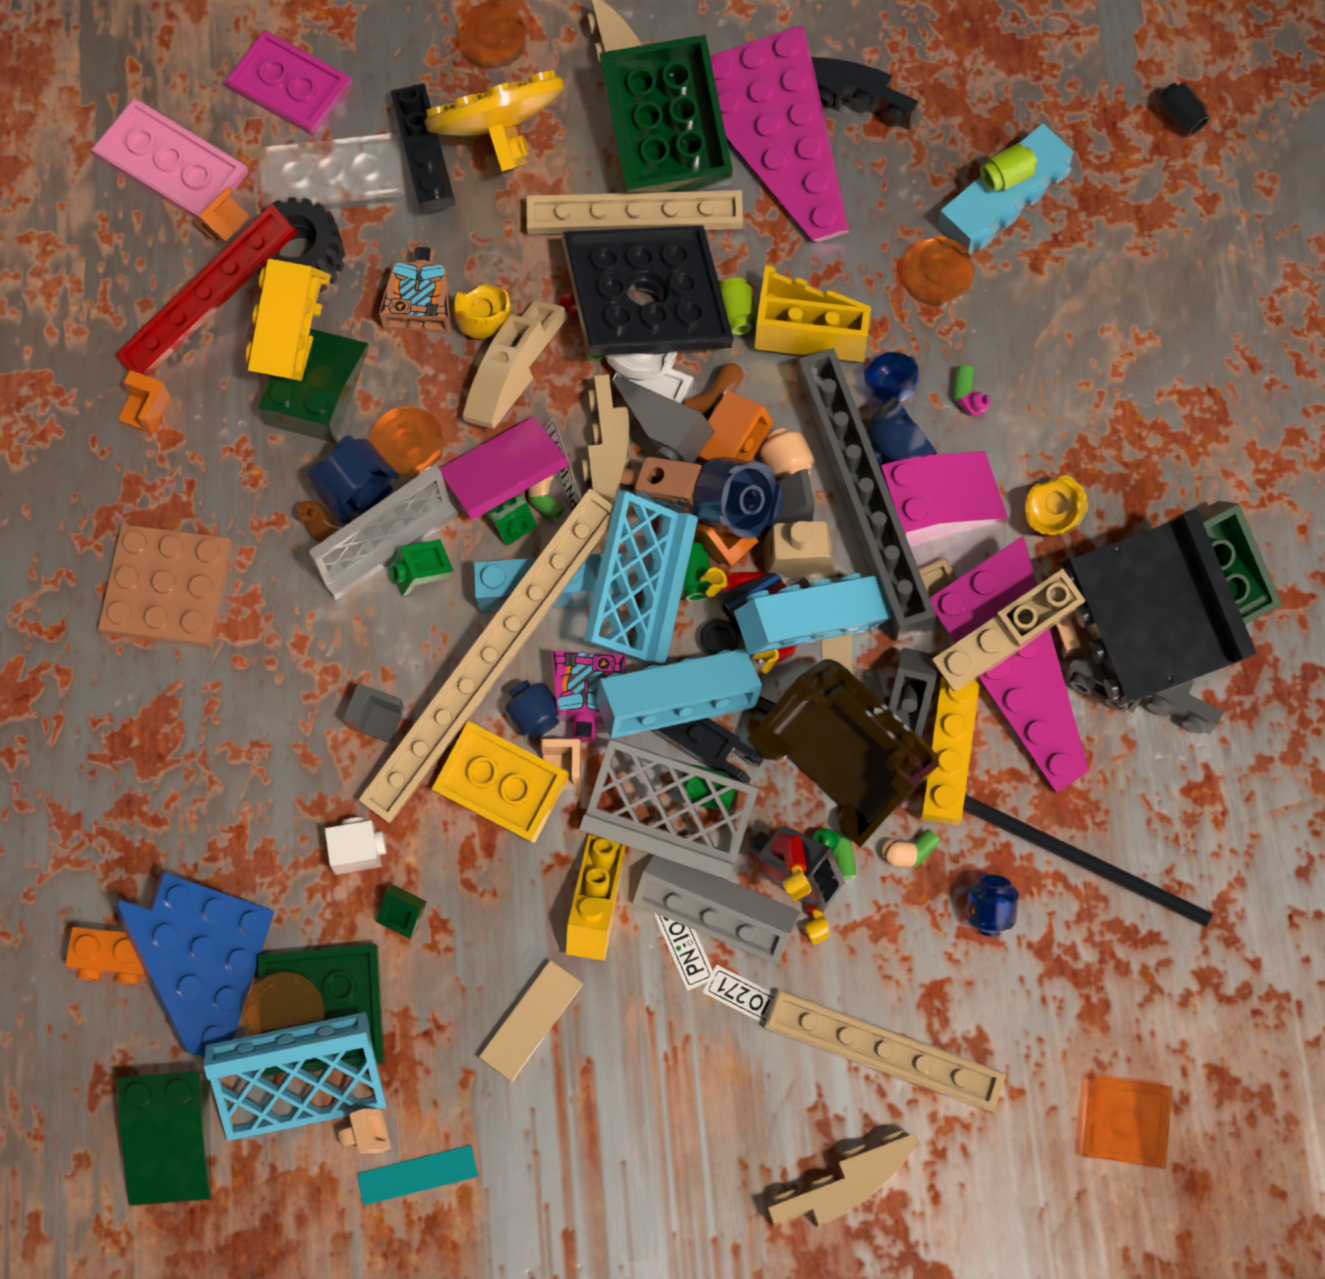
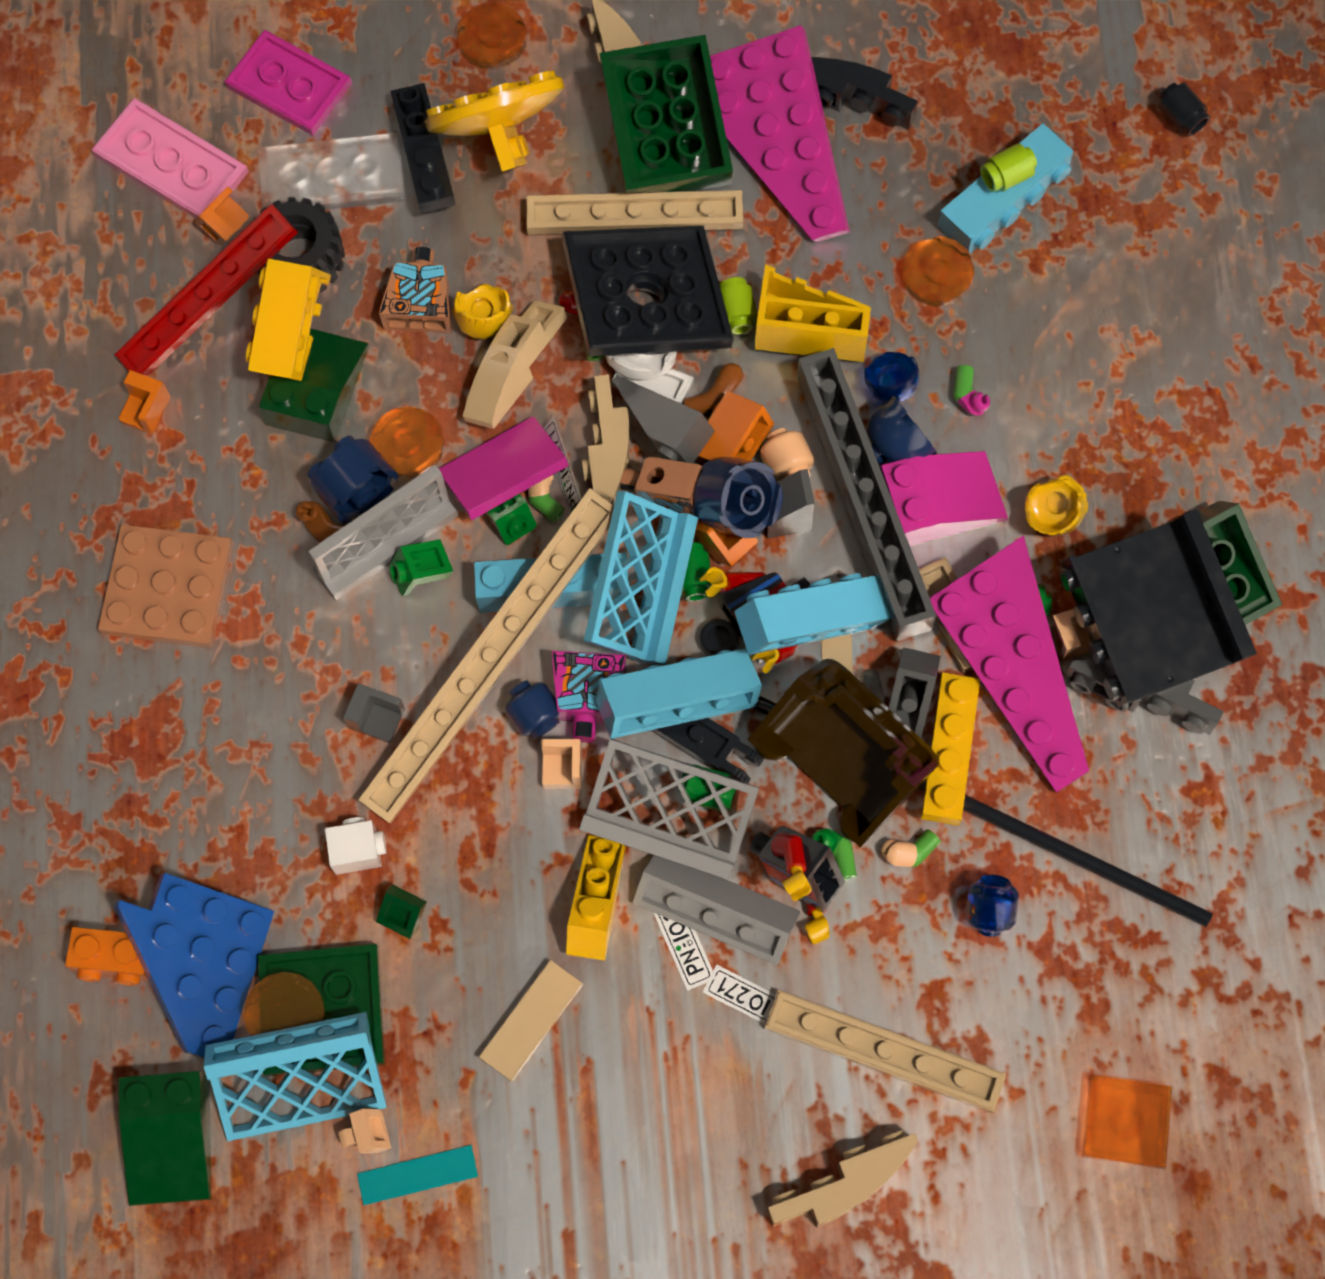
yellow plate [432,721,571,843] -> none
tan torso [762,521,836,580] -> none
tan slope [932,569,1086,693] -> none

